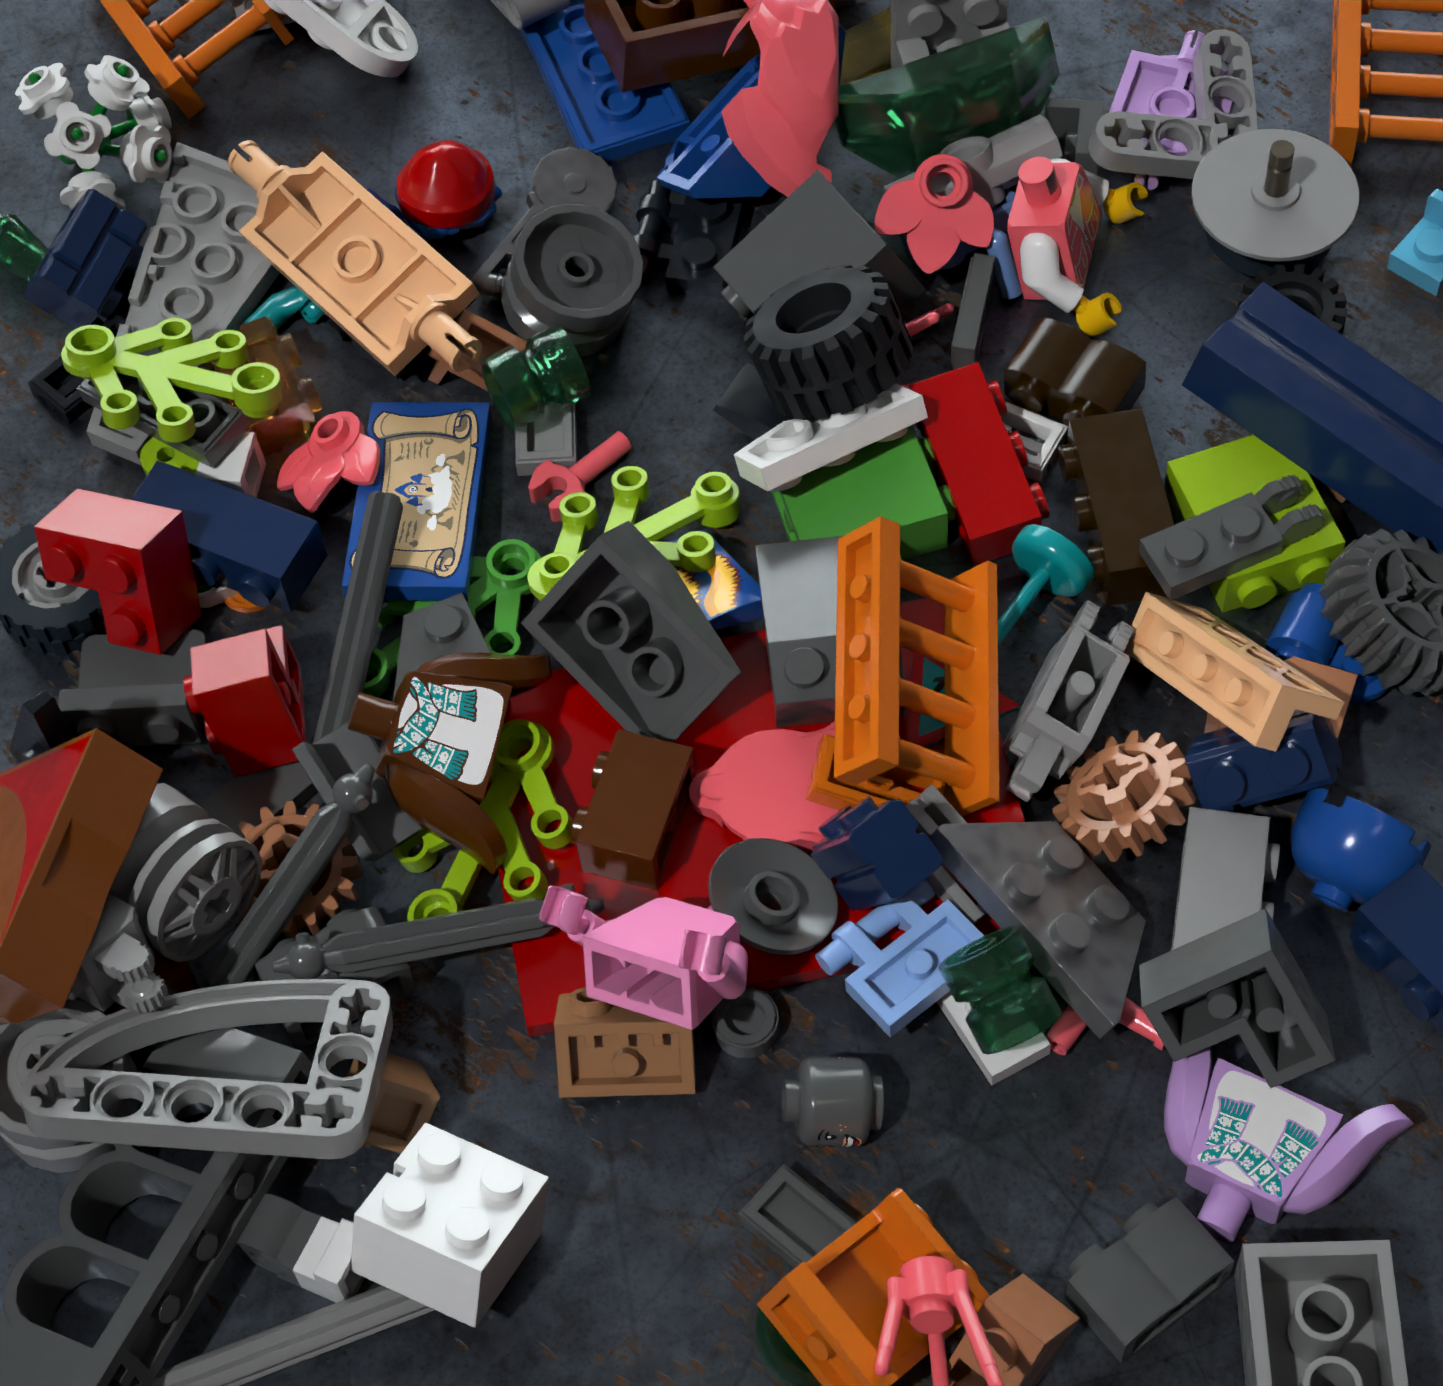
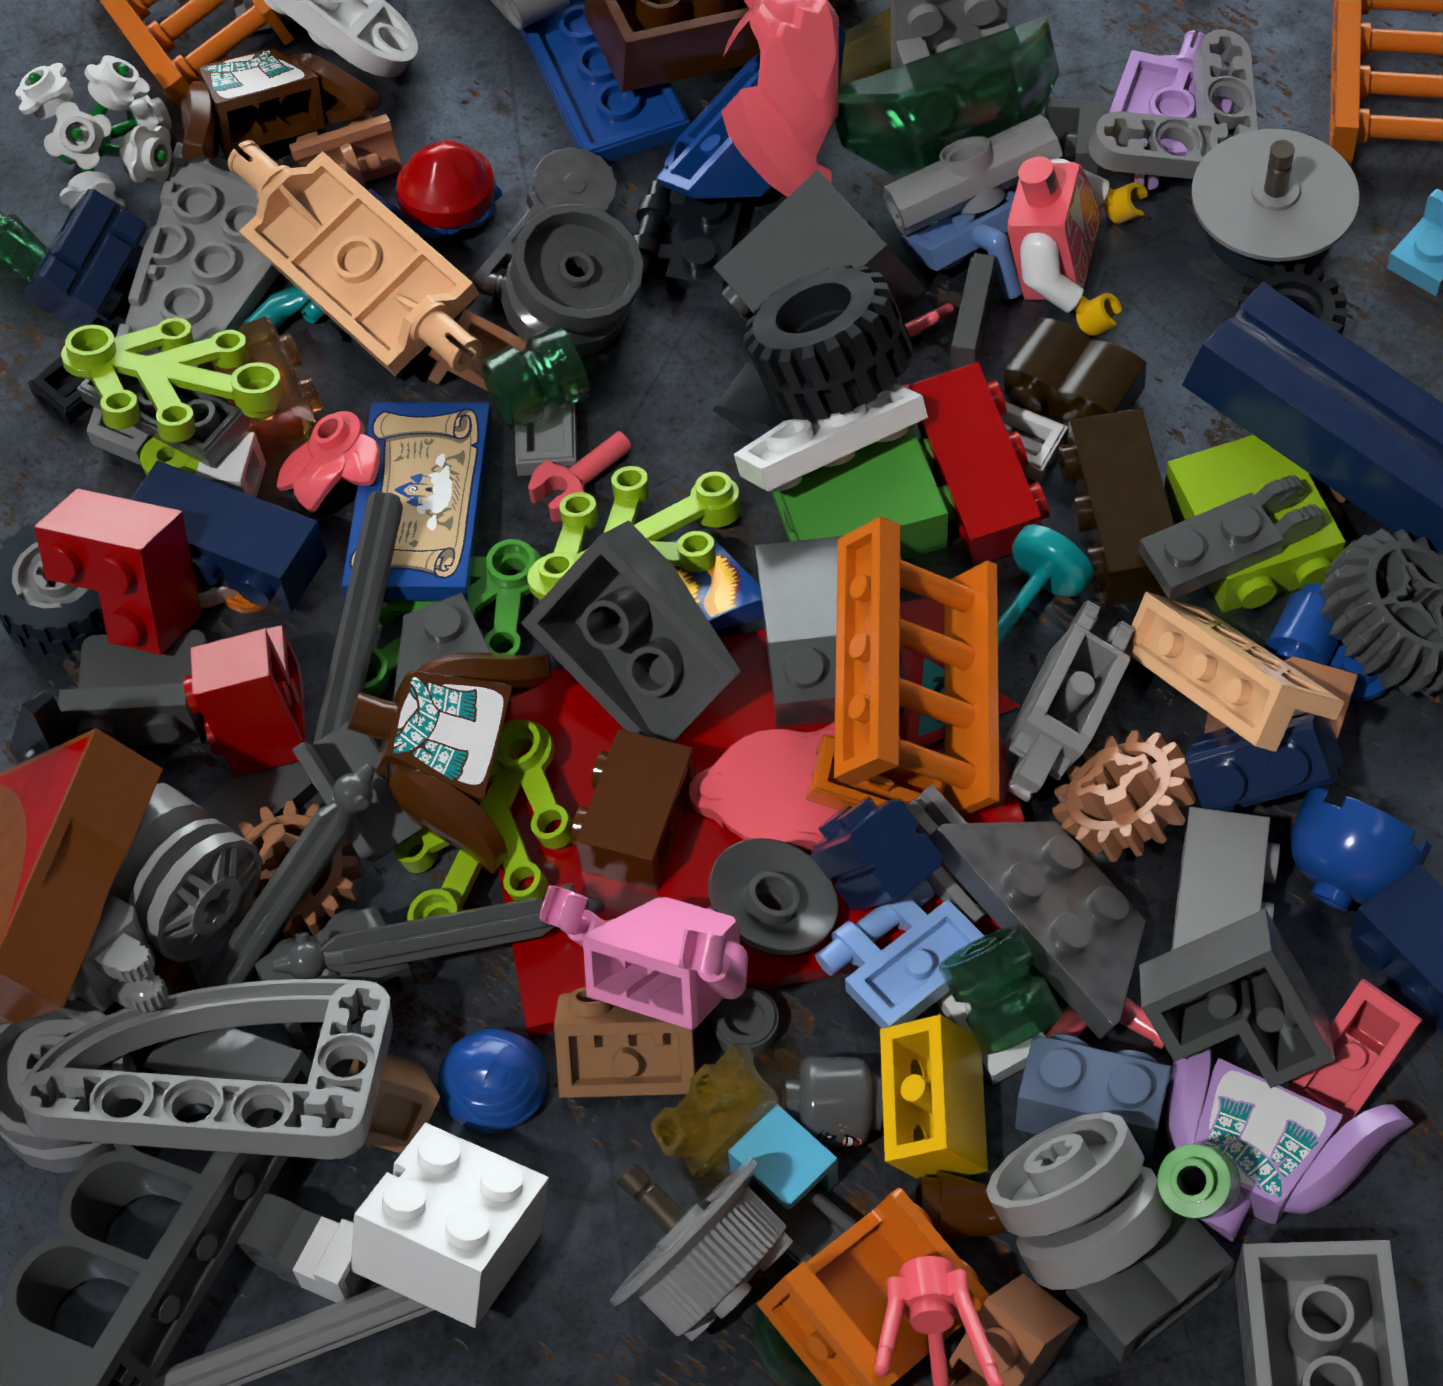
coral plate [874,154,994,274] -> none
none -> reddish brown torso [181,49,380,163]
none -> nougat hips [289,114,402,188]
none -> blue piece [437,1028,549,1134]
none -> light grey piece [609,1157,793,1341]
none -> clear yellow hips [651,1044,779,1177]
none -> medium azure panel [728,1104,839,1209]
none -> yellow brick [880,1014,988,1179]
none -> reddish brown cone [914,1171,1009,1240]
none -> light grey wheel [986,1112,1174,1290]
none -> sand blue brick [1015,1034,1171,1161]
none -> bright green brick [1157,1144,1241,1219]
none -> coral slope [1287,979,1423,1129]

